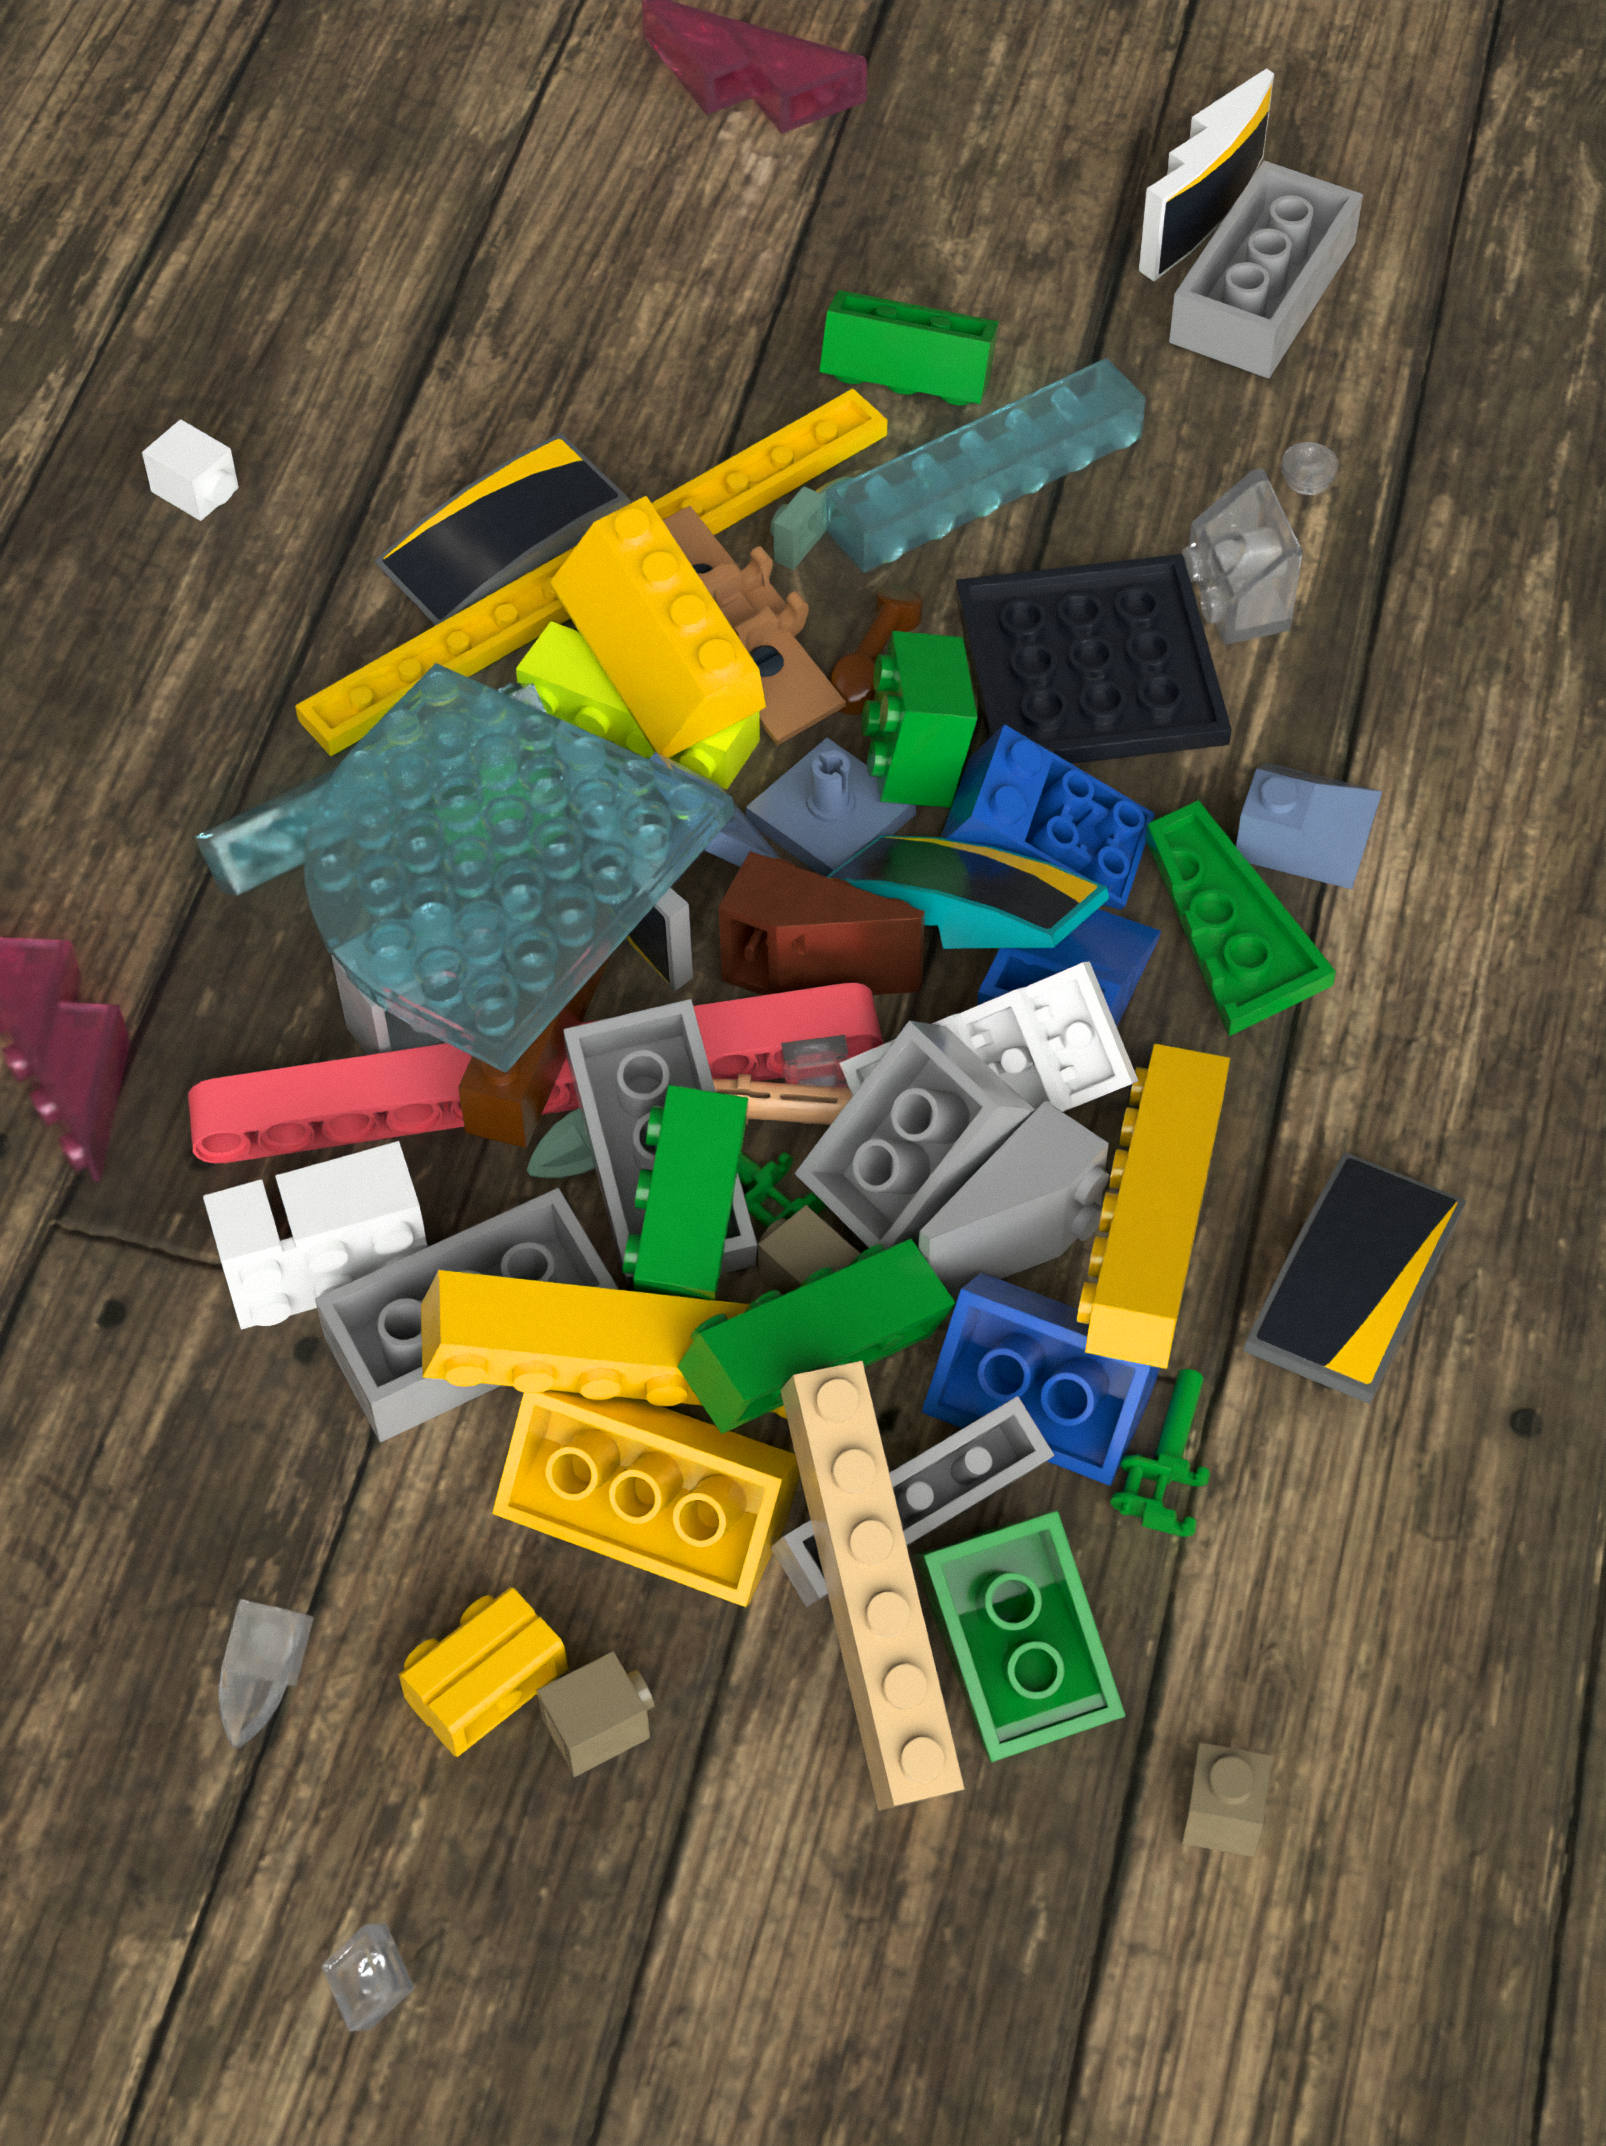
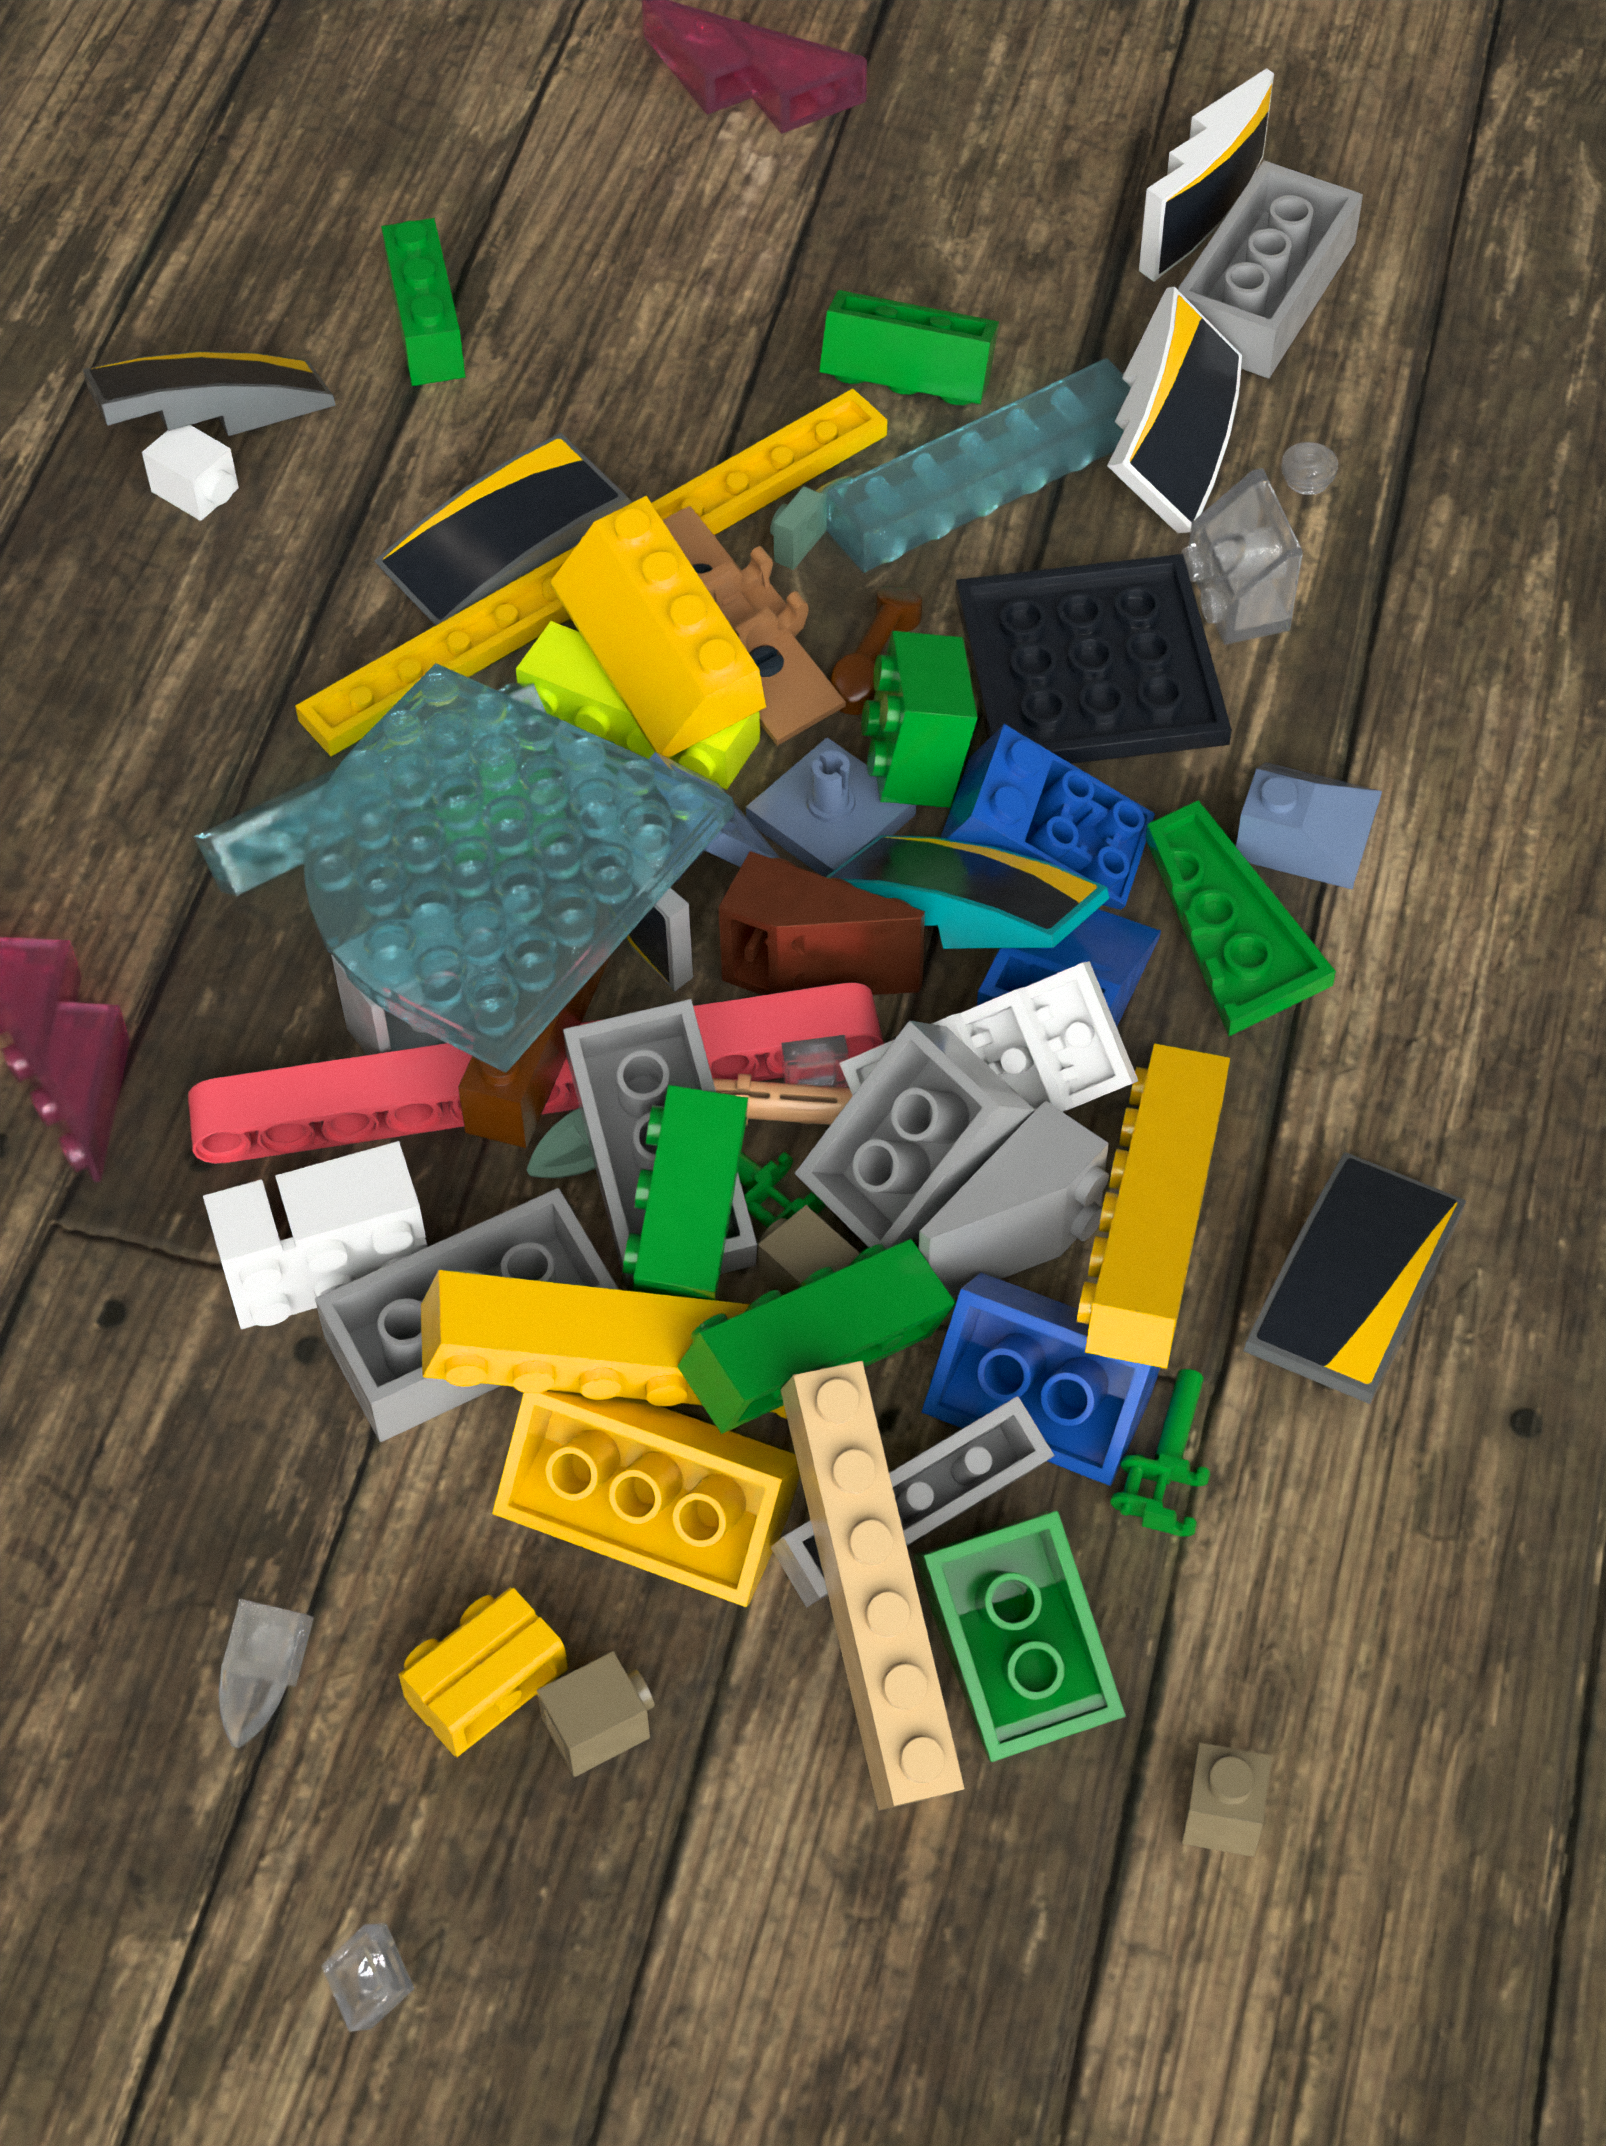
none -> slope [83,351,336,436]
none -> green brick [381,218,466,386]
none -> slope [1107,286,1242,533]

